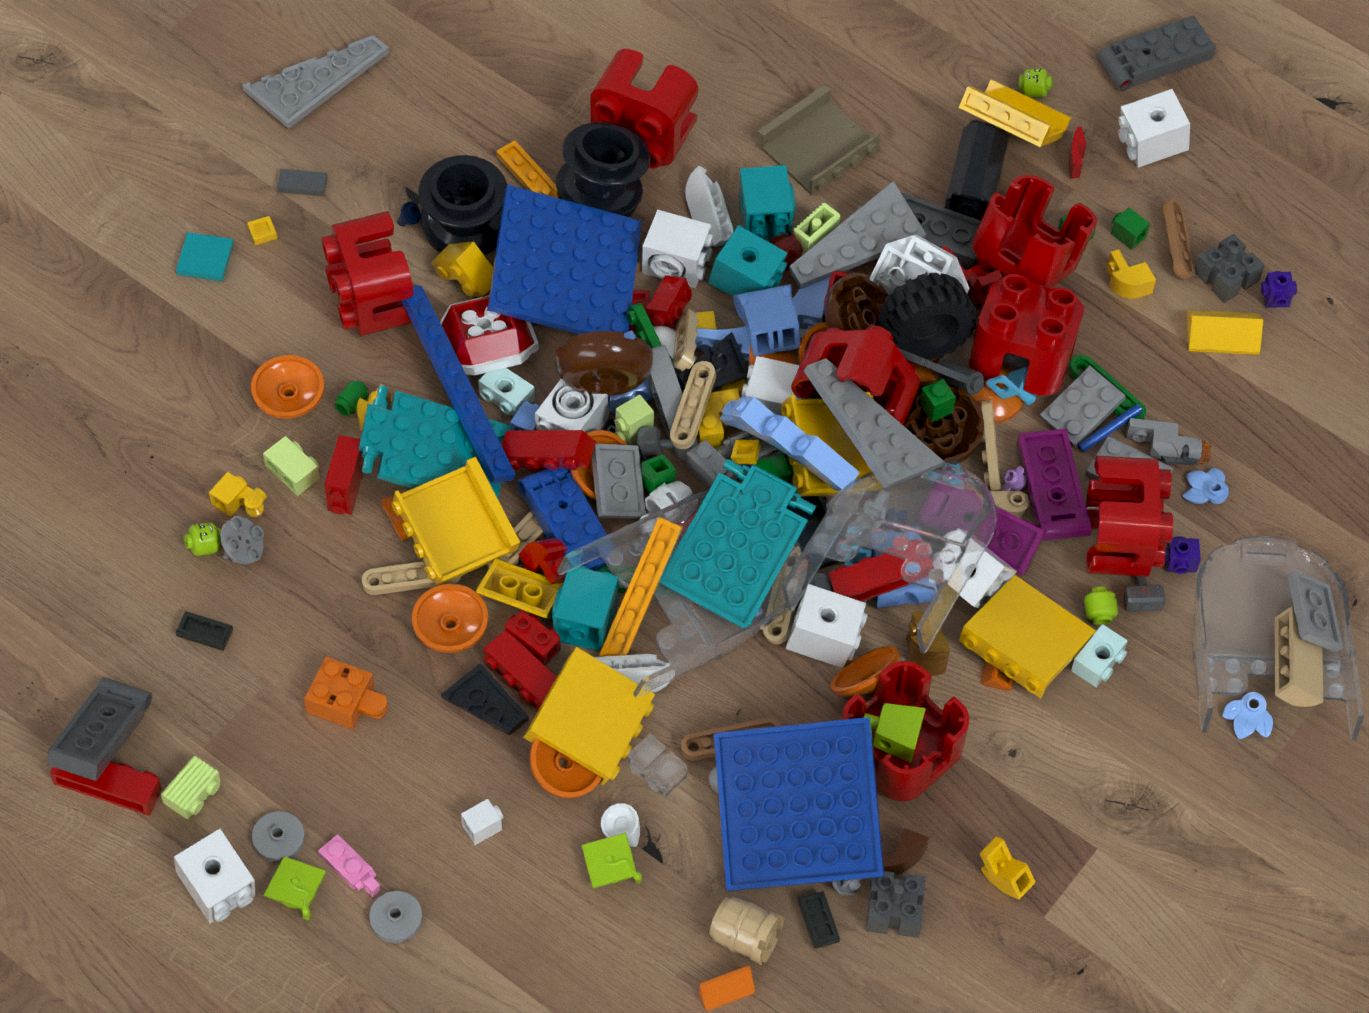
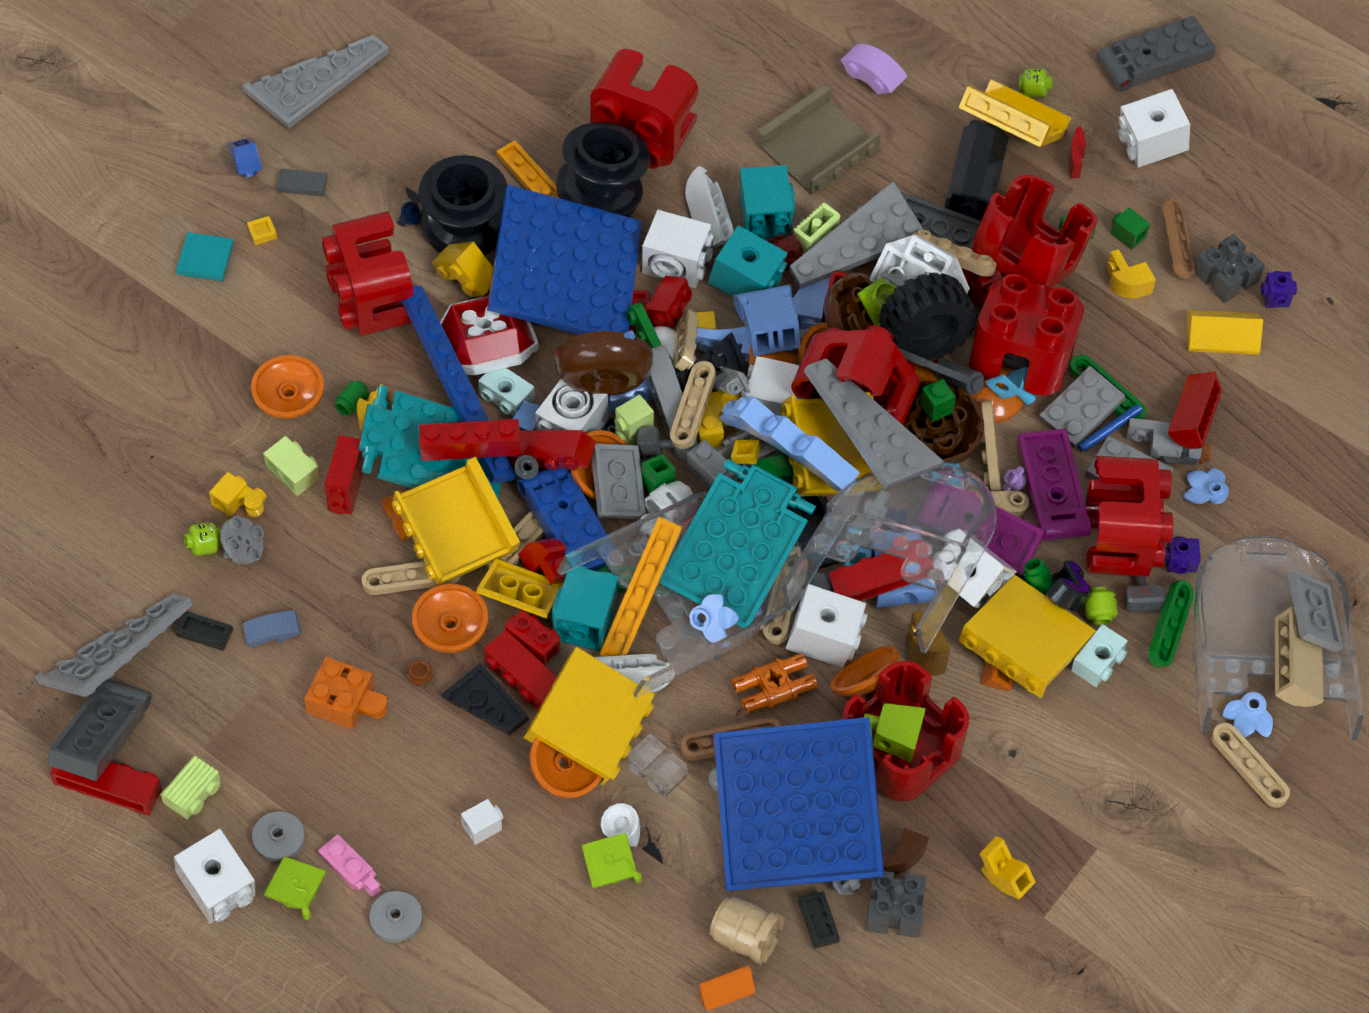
none -> light grey wing [35,594,193,697]
none -> blue slope [228,138,262,177]
none -> sand blue slope [243,610,301,648]
none -> dark orange plate [407,660,432,685]
none -> red brick [419,419,521,461]
none -> dark grey cone [514,455,539,479]
none -> light blue plate [690,594,739,644]
none -> light grey hinge [713,366,751,395]
none -> orange pin [731,653,818,714]
none -> lavender brick [841,44,907,94]
none -> lime hat [857,277,896,326]
none -> tan plate [912,230,997,276]
none -> green brick [1023,558,1054,596]
none -> black animal [1046,560,1091,611]
none -> green plate [1148,580,1194,668]
none -> red brick [1168,371,1222,449]
none -> tan plate [1211,723,1290,808]

